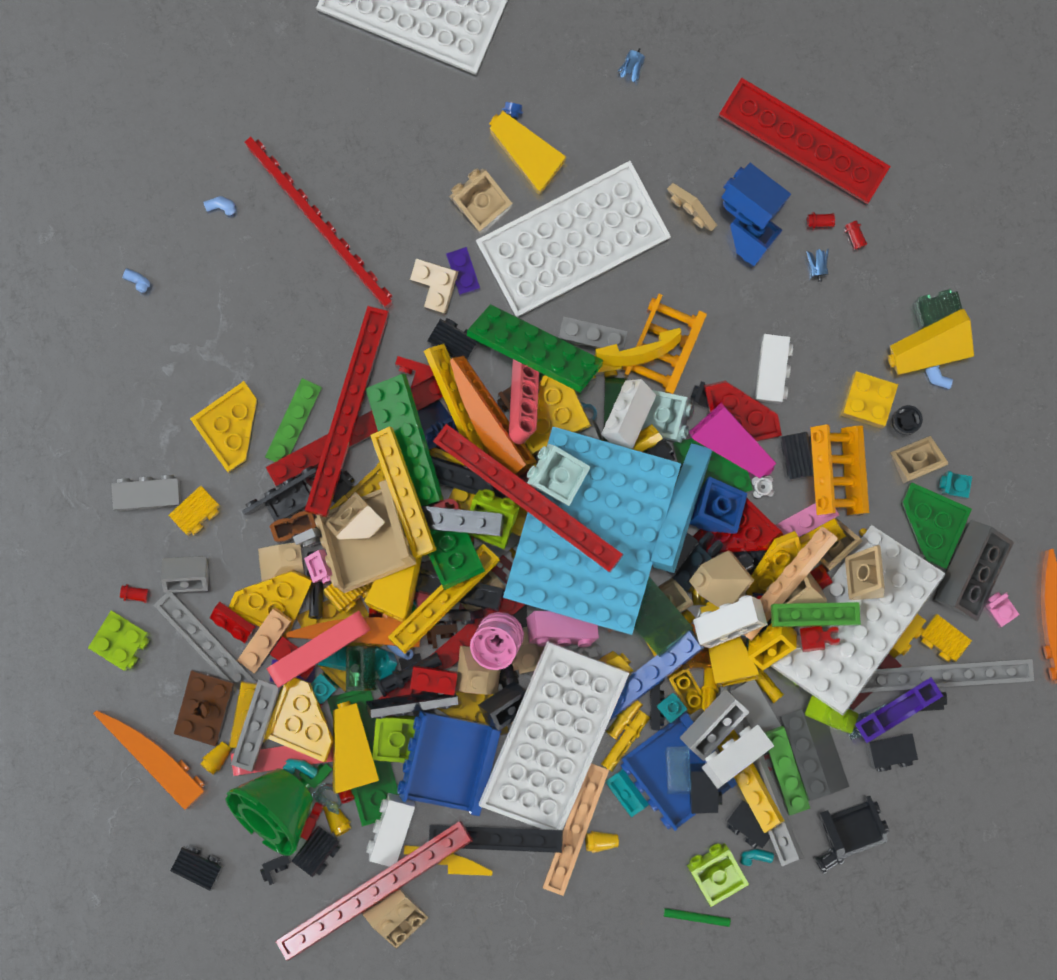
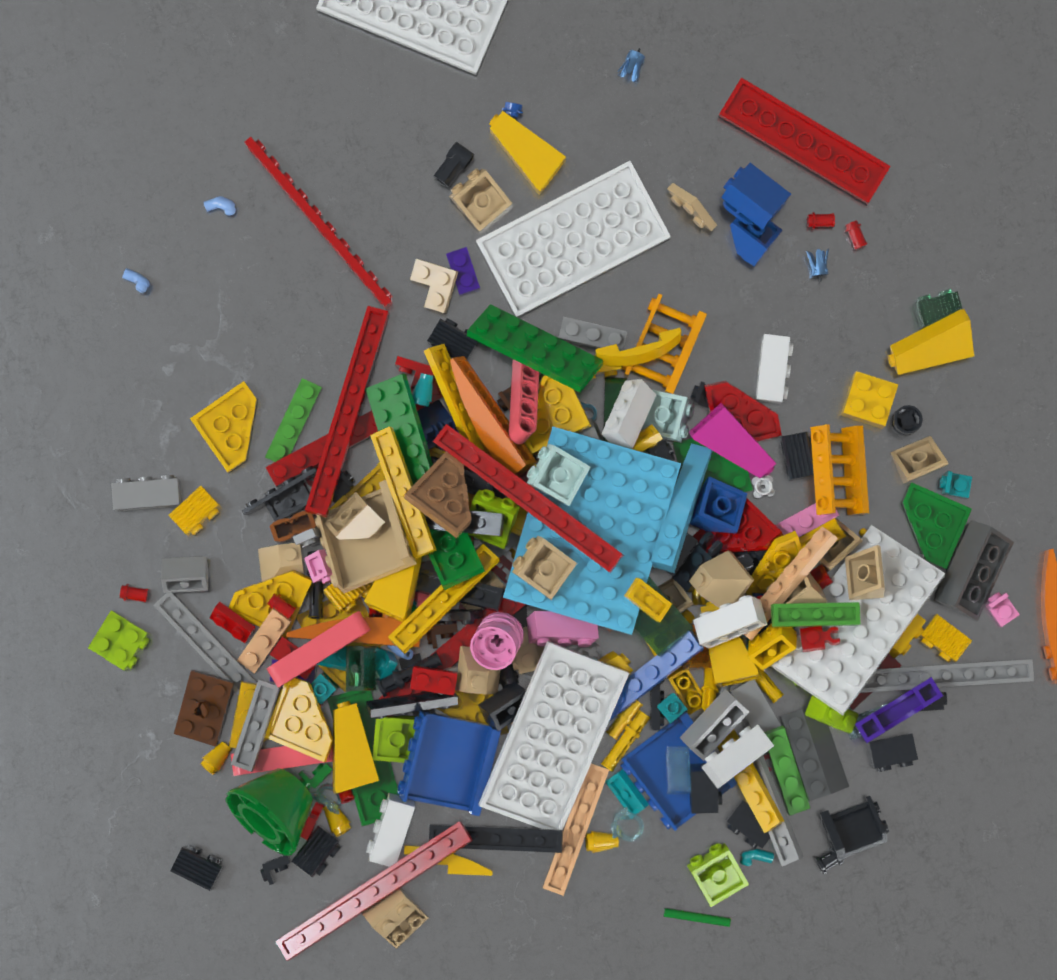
orange slope [93,710,206,810] -> none
teal arm [283,758,318,778] -> none
light blue arm [926,365,953,389] -> none
none -> red pin [267,593,297,619]
none -> medium nougat plate [404,452,472,538]
none -> teal cone [412,373,434,407]
none -> black piece [434,142,475,188]
none -> tan plate [512,536,577,600]
none -> clear light blue piece [611,807,644,842]
none -> yellow plate [624,578,672,622]

